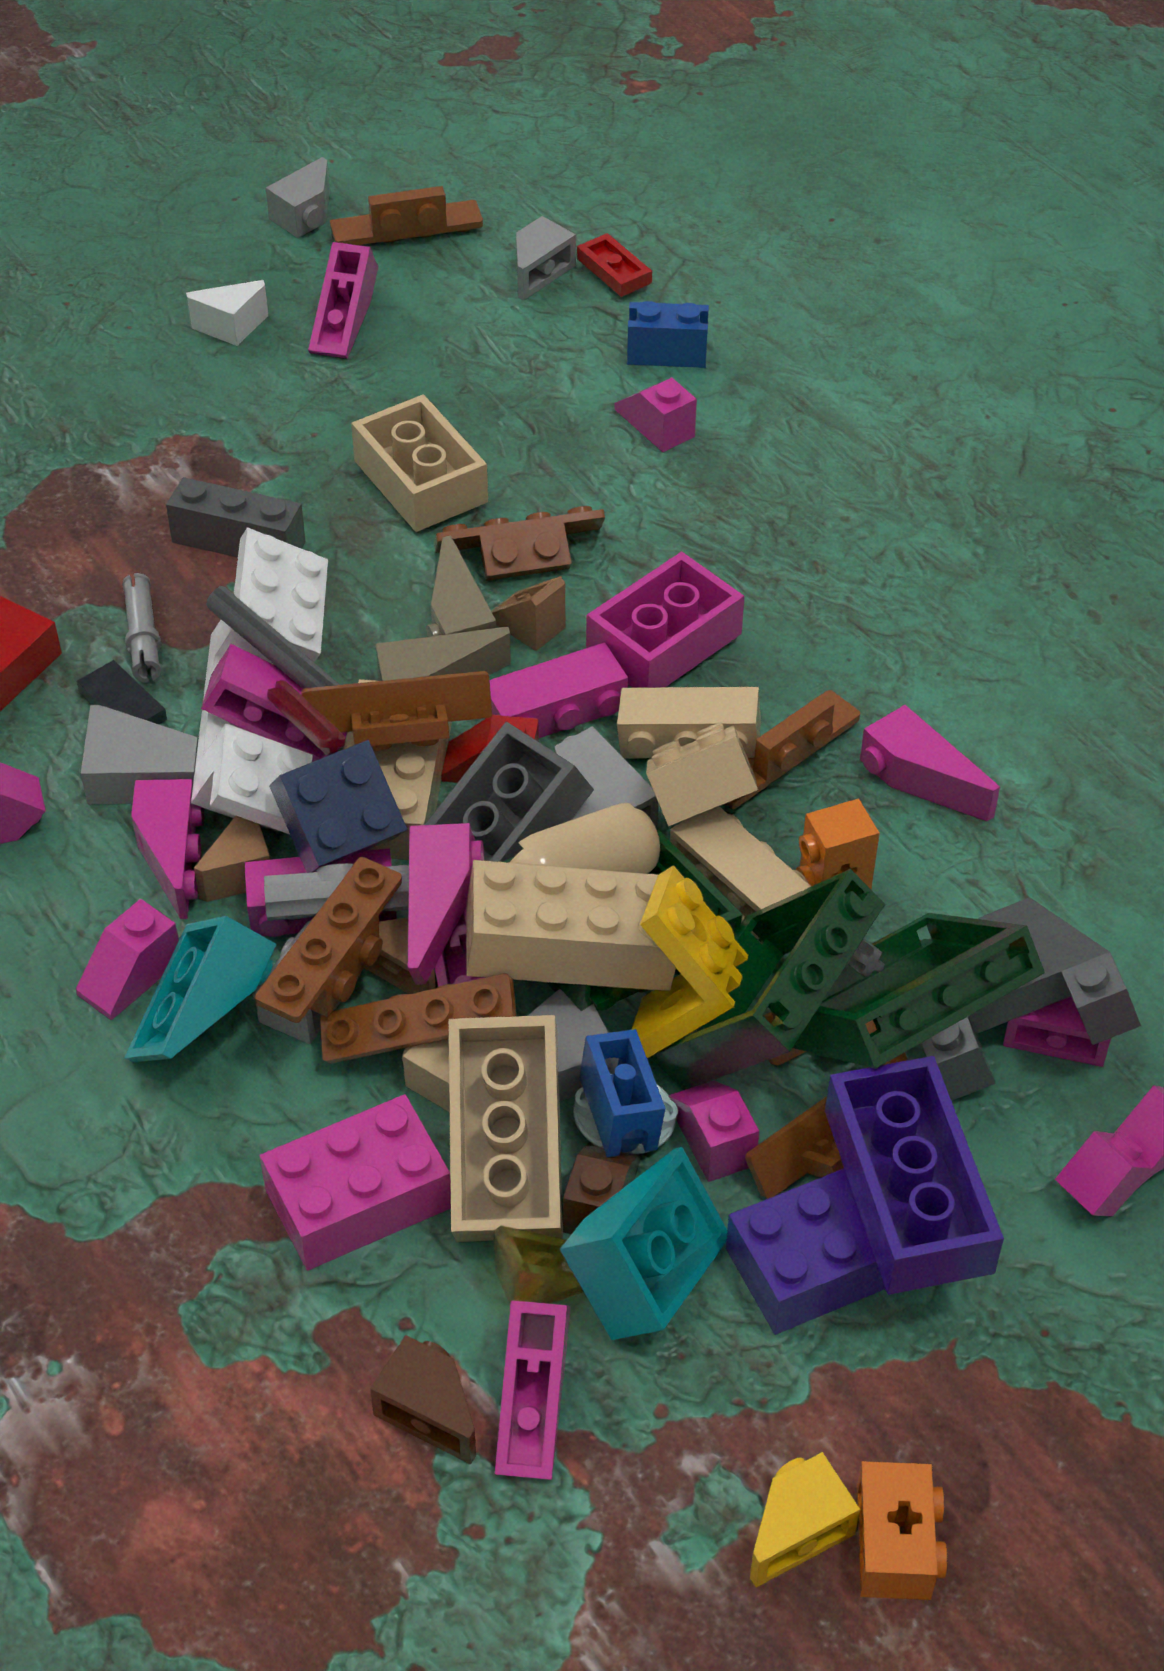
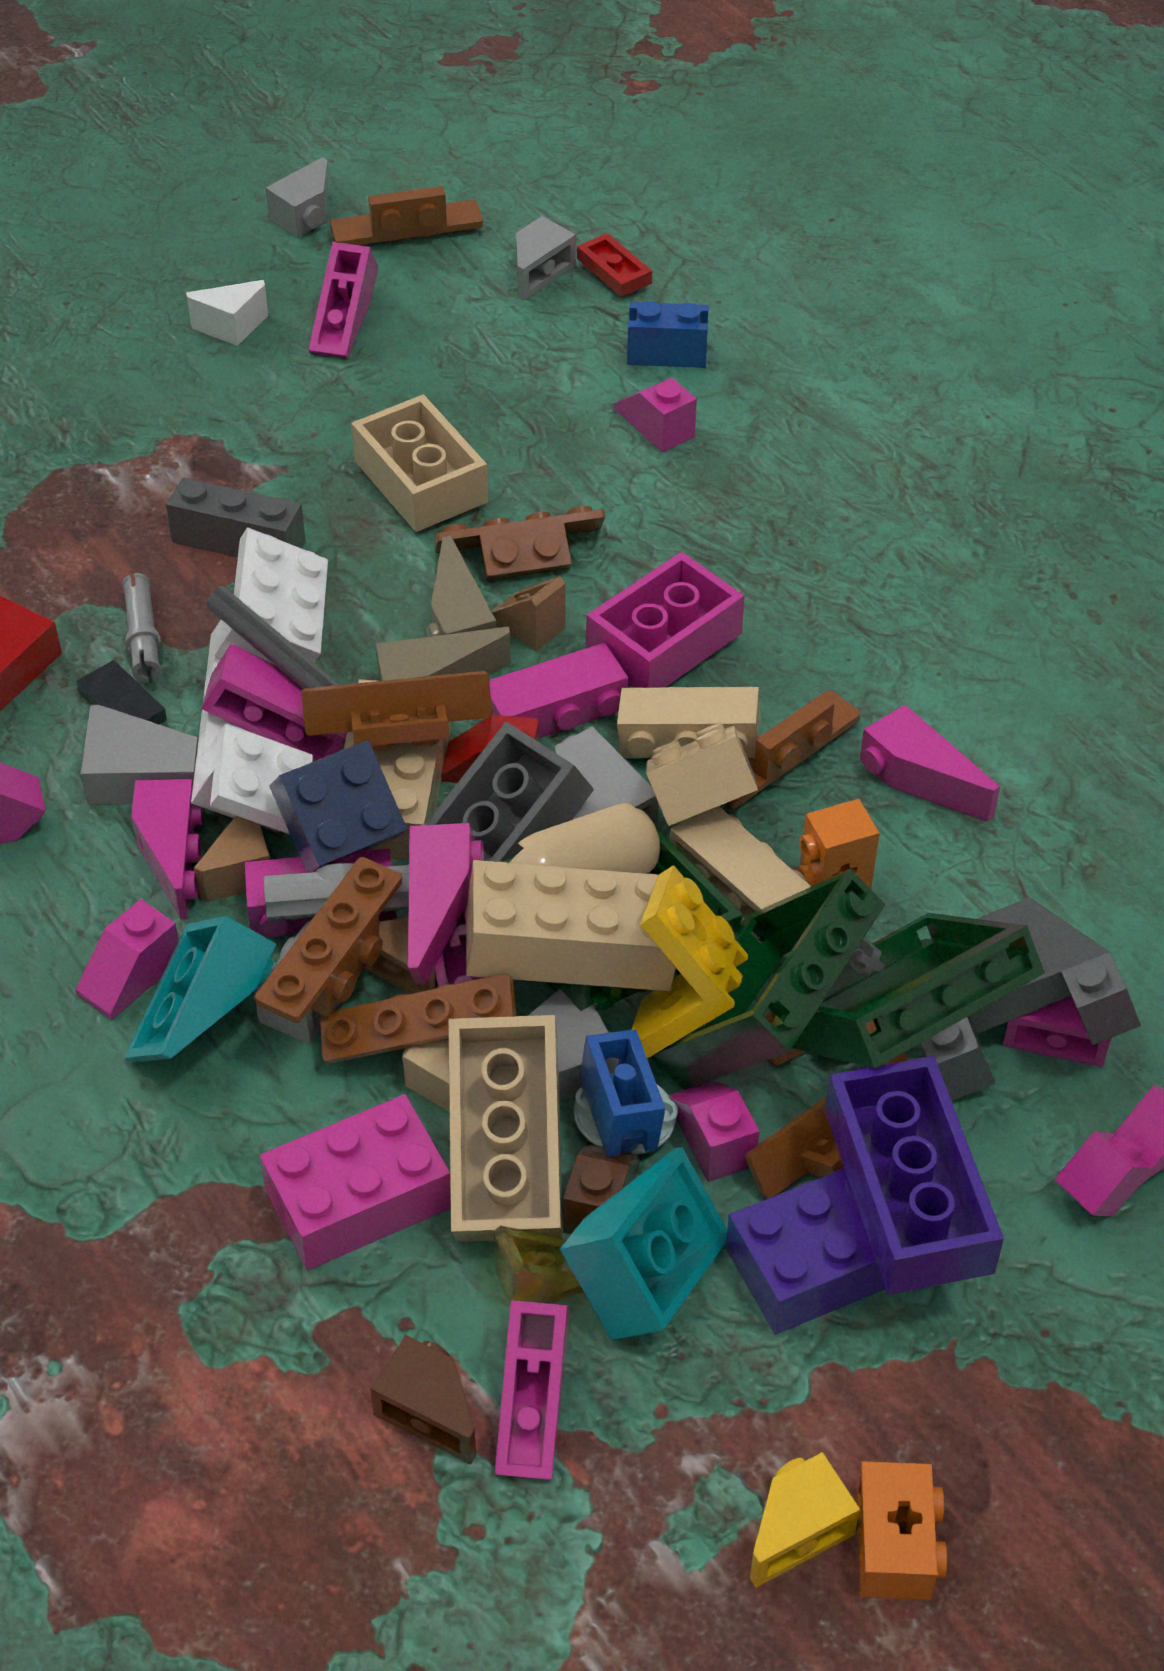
dark red axle [267,680,346,755] -> none

